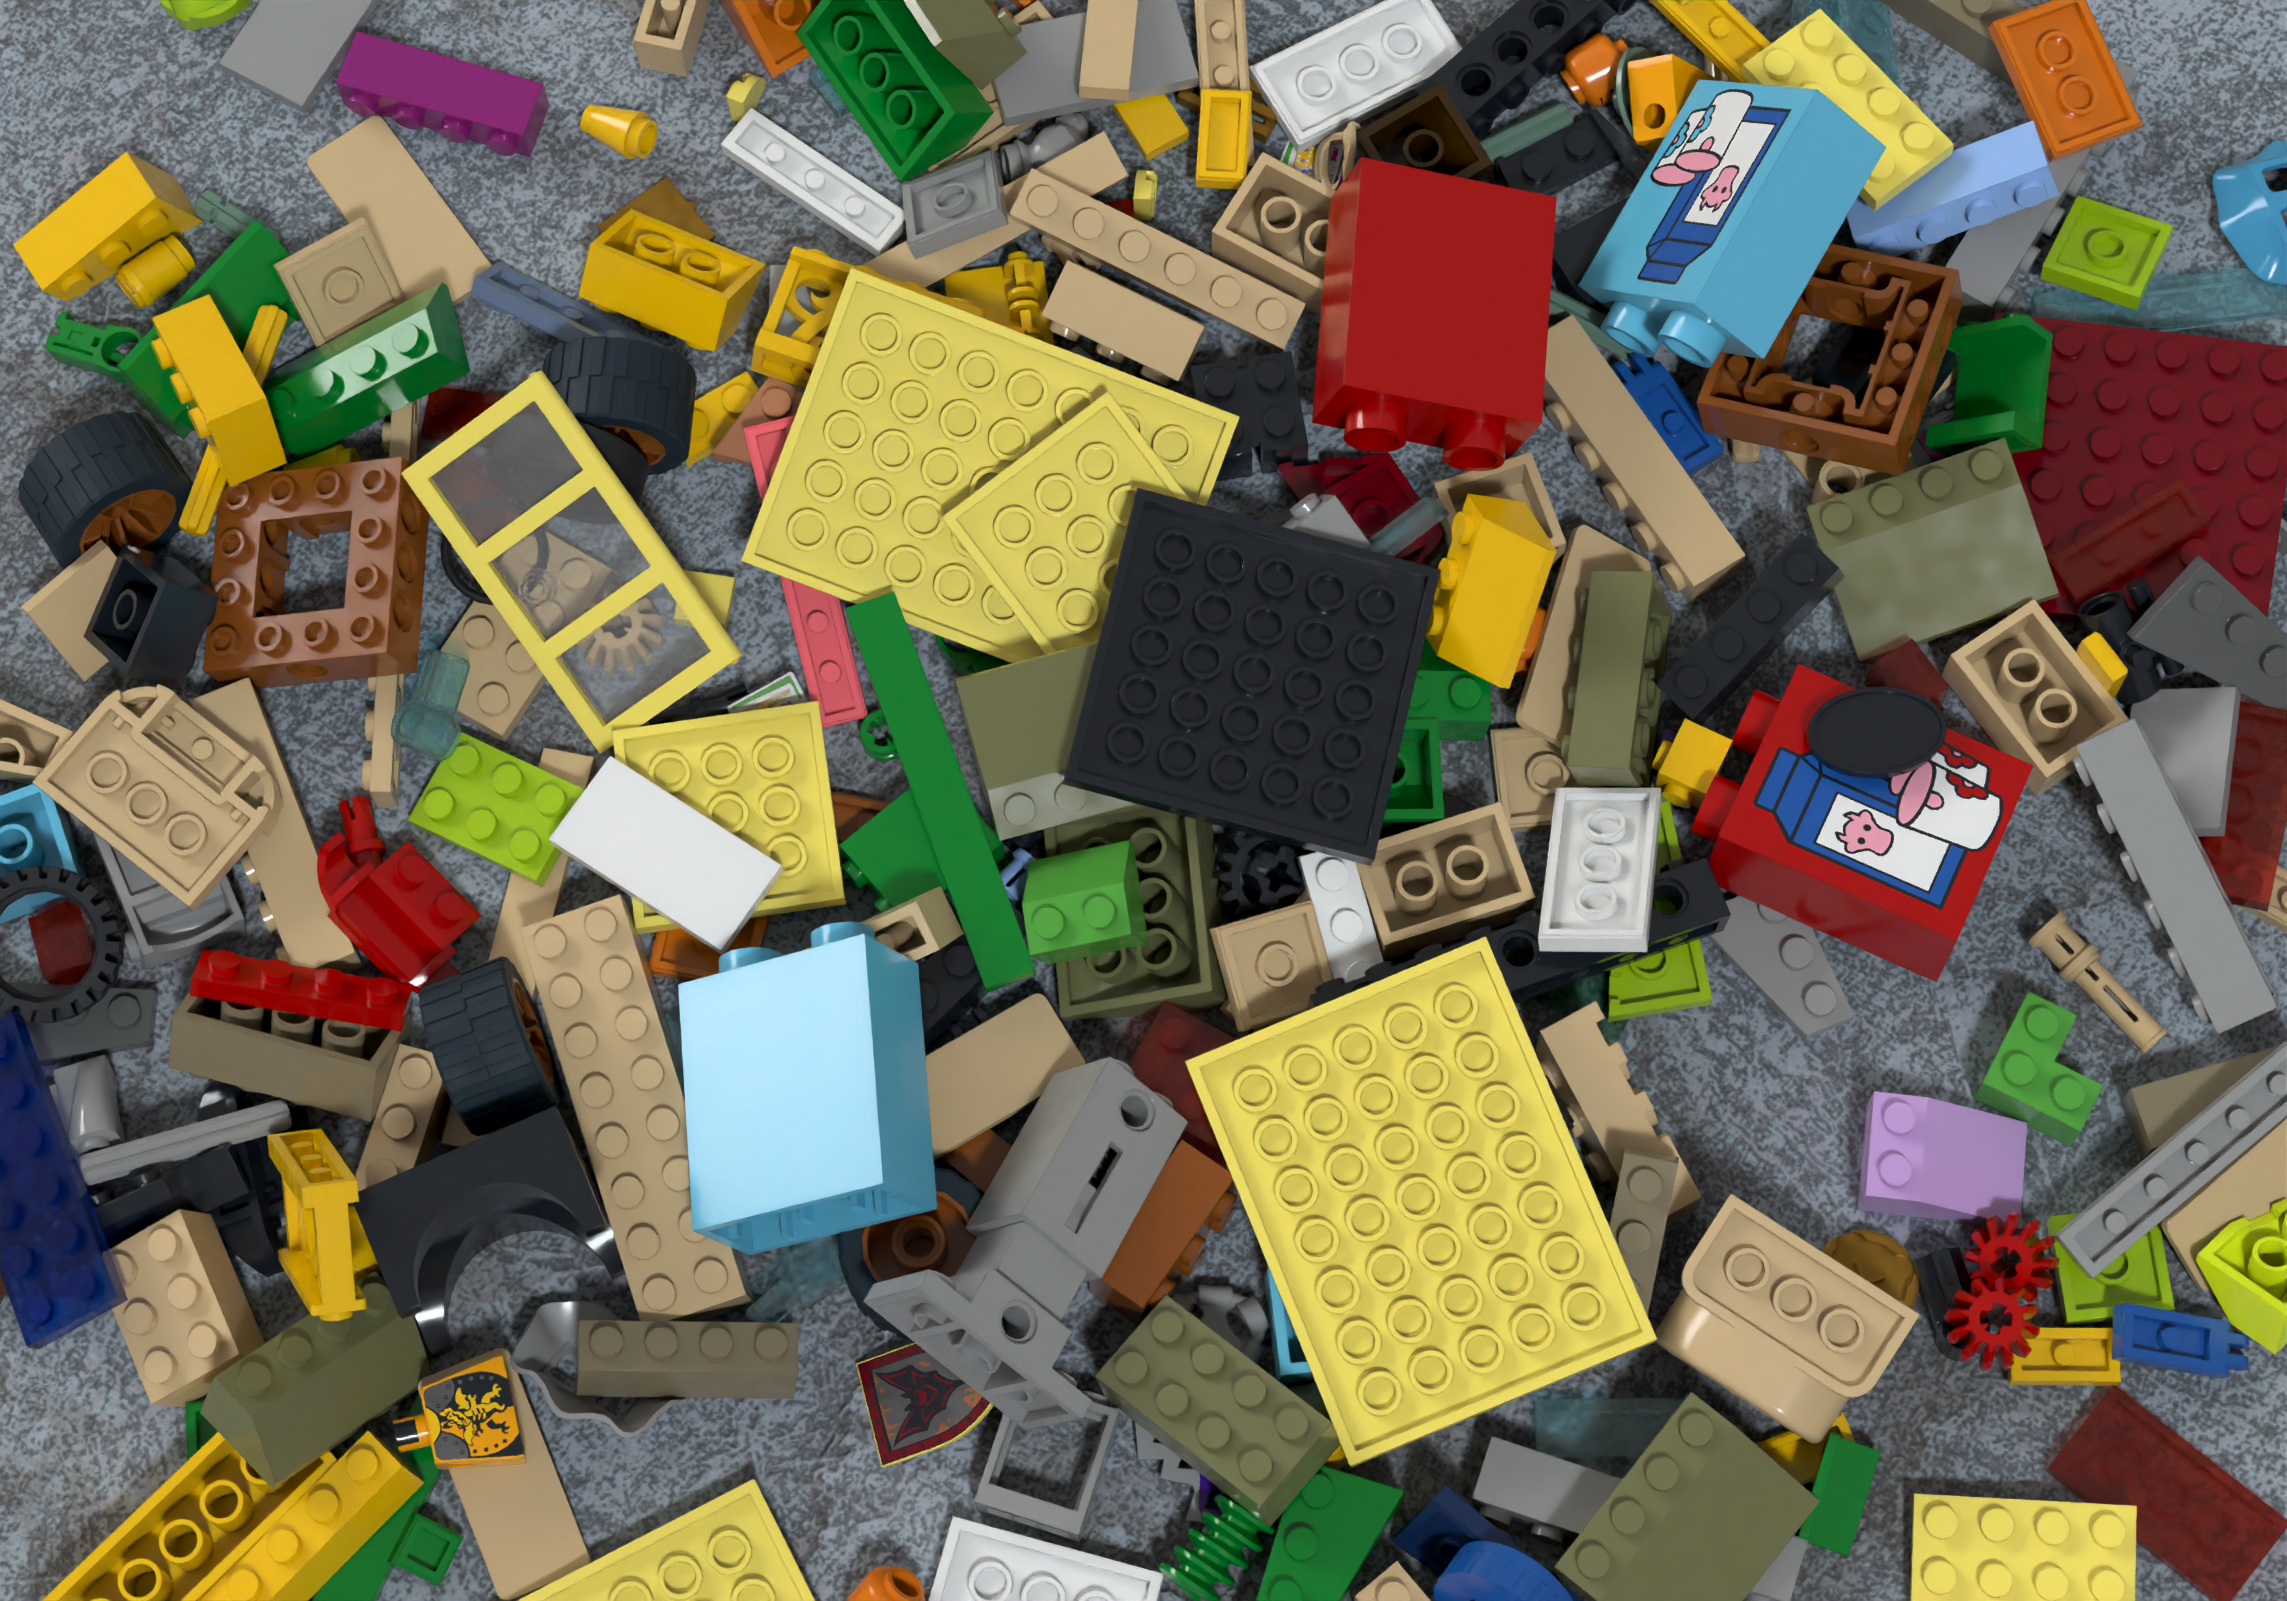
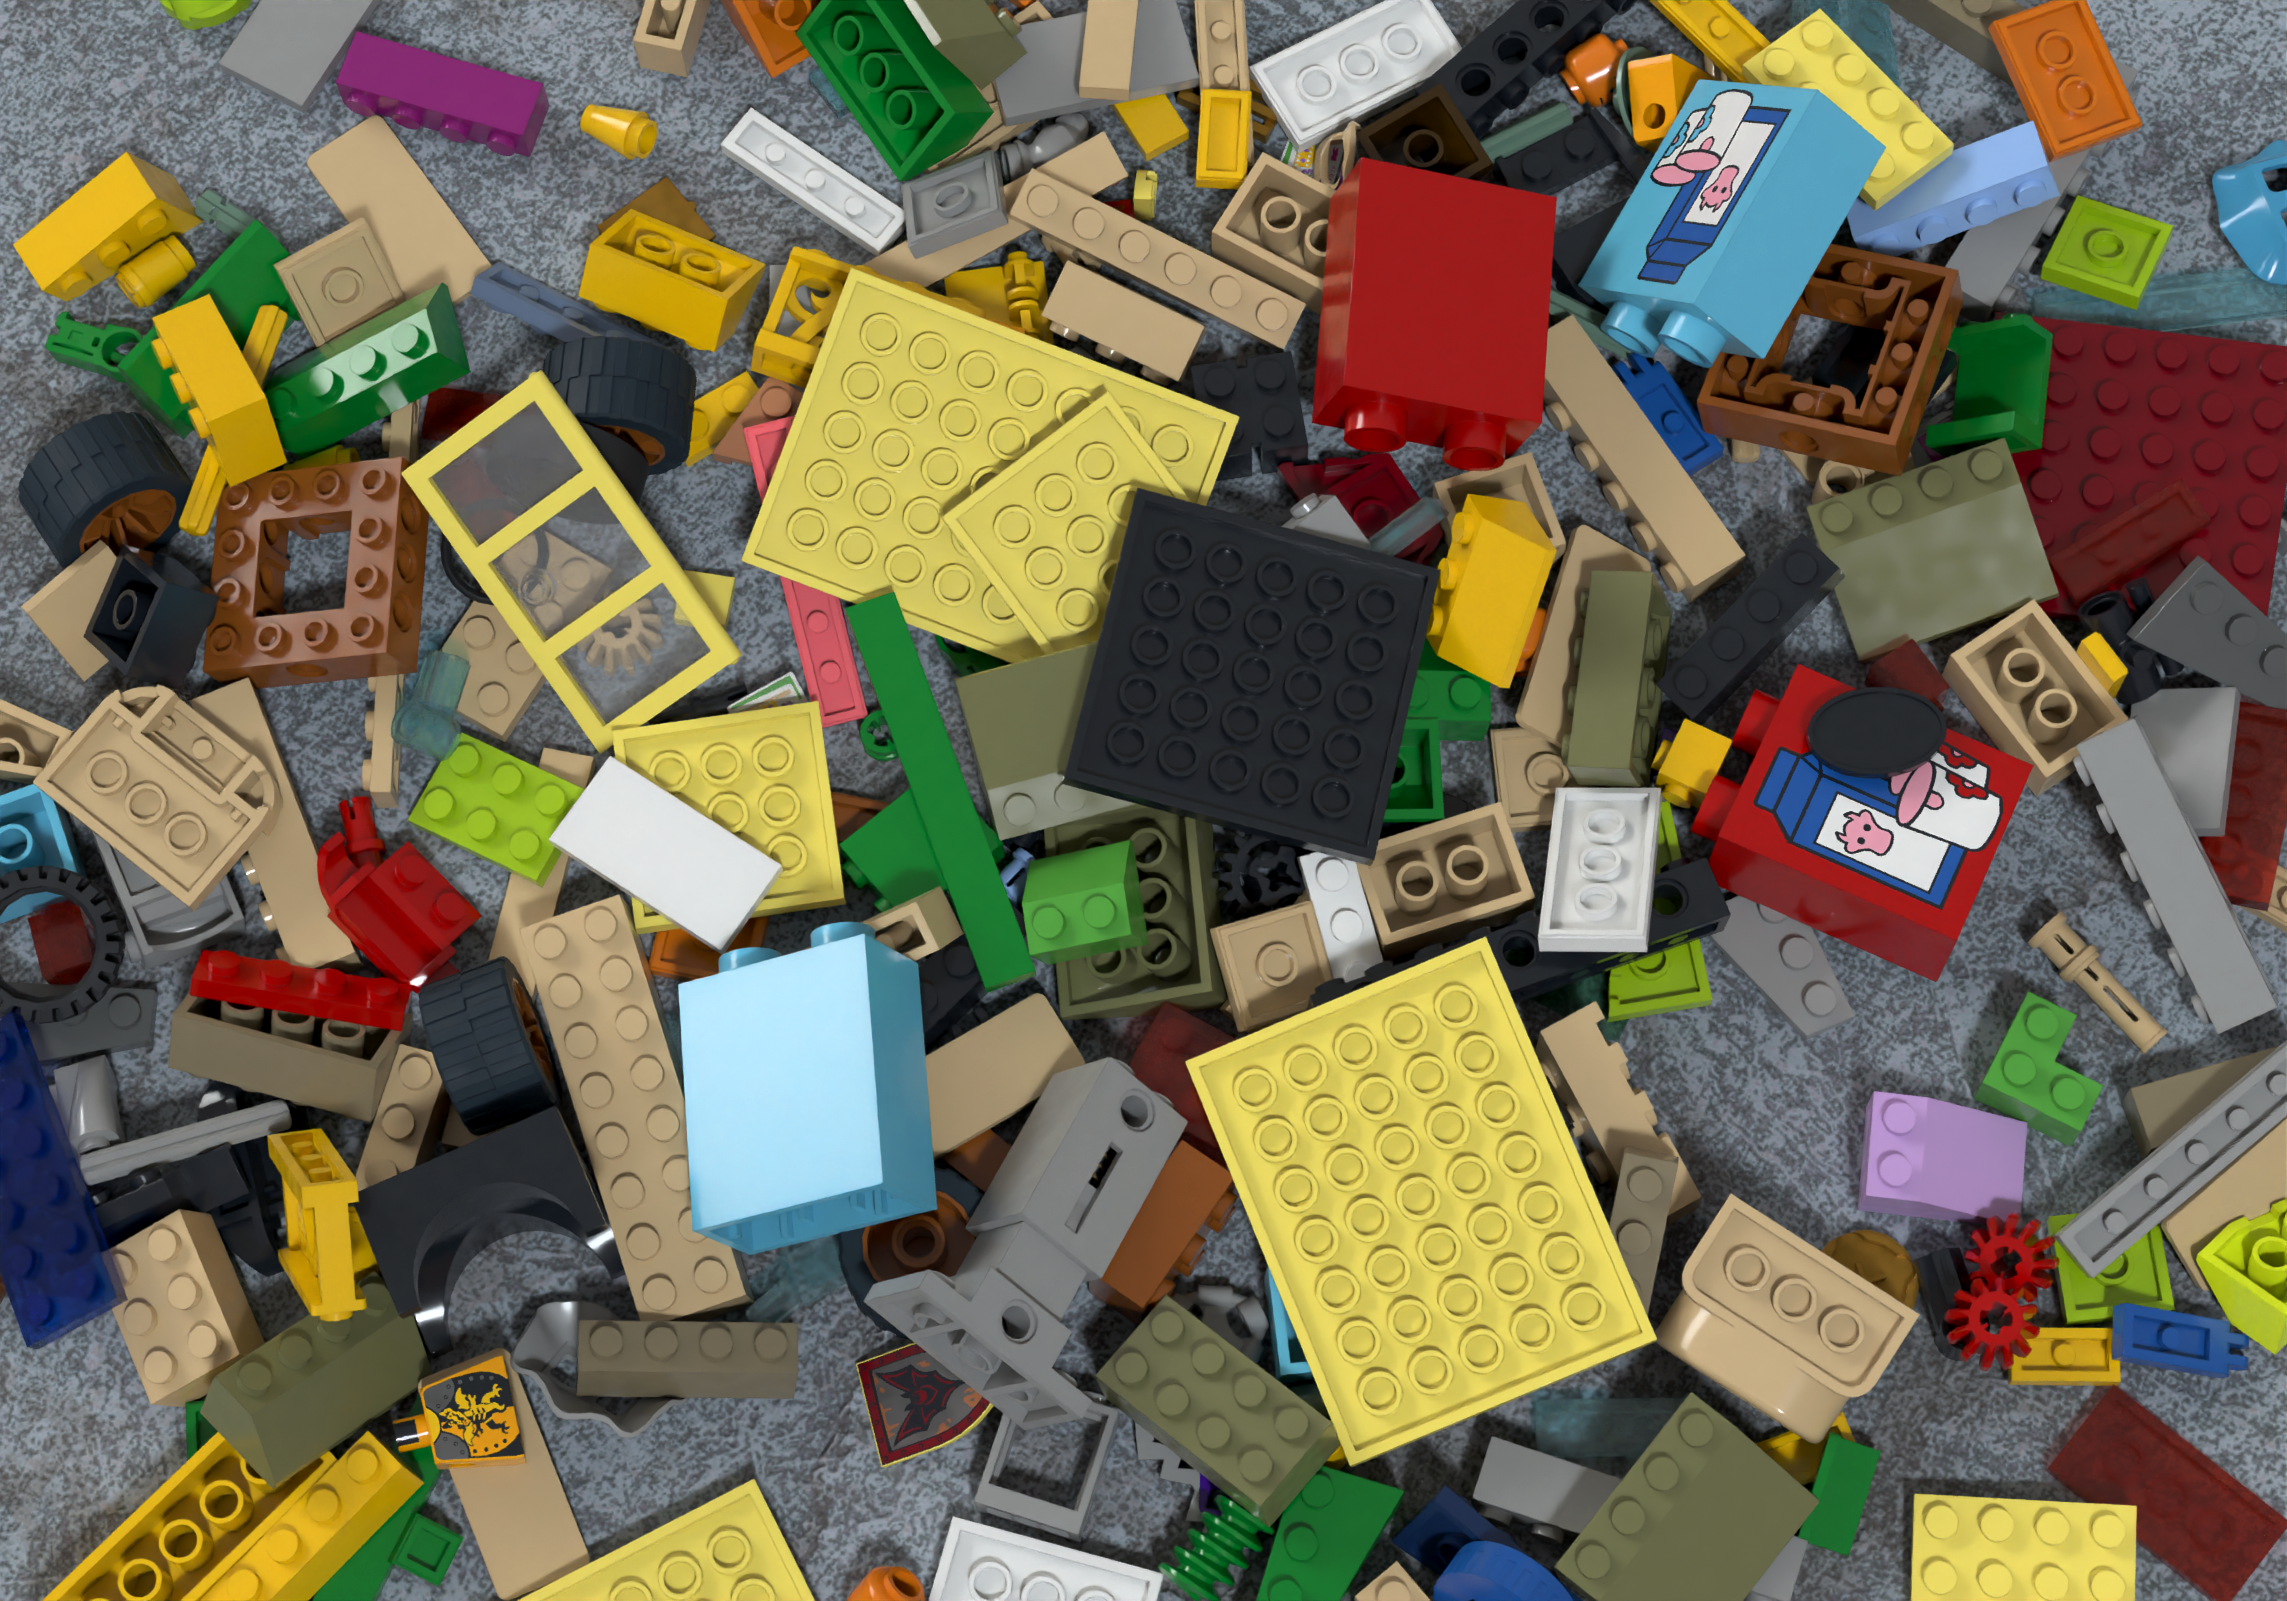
light yellow tile [726,73,767,122] -> none

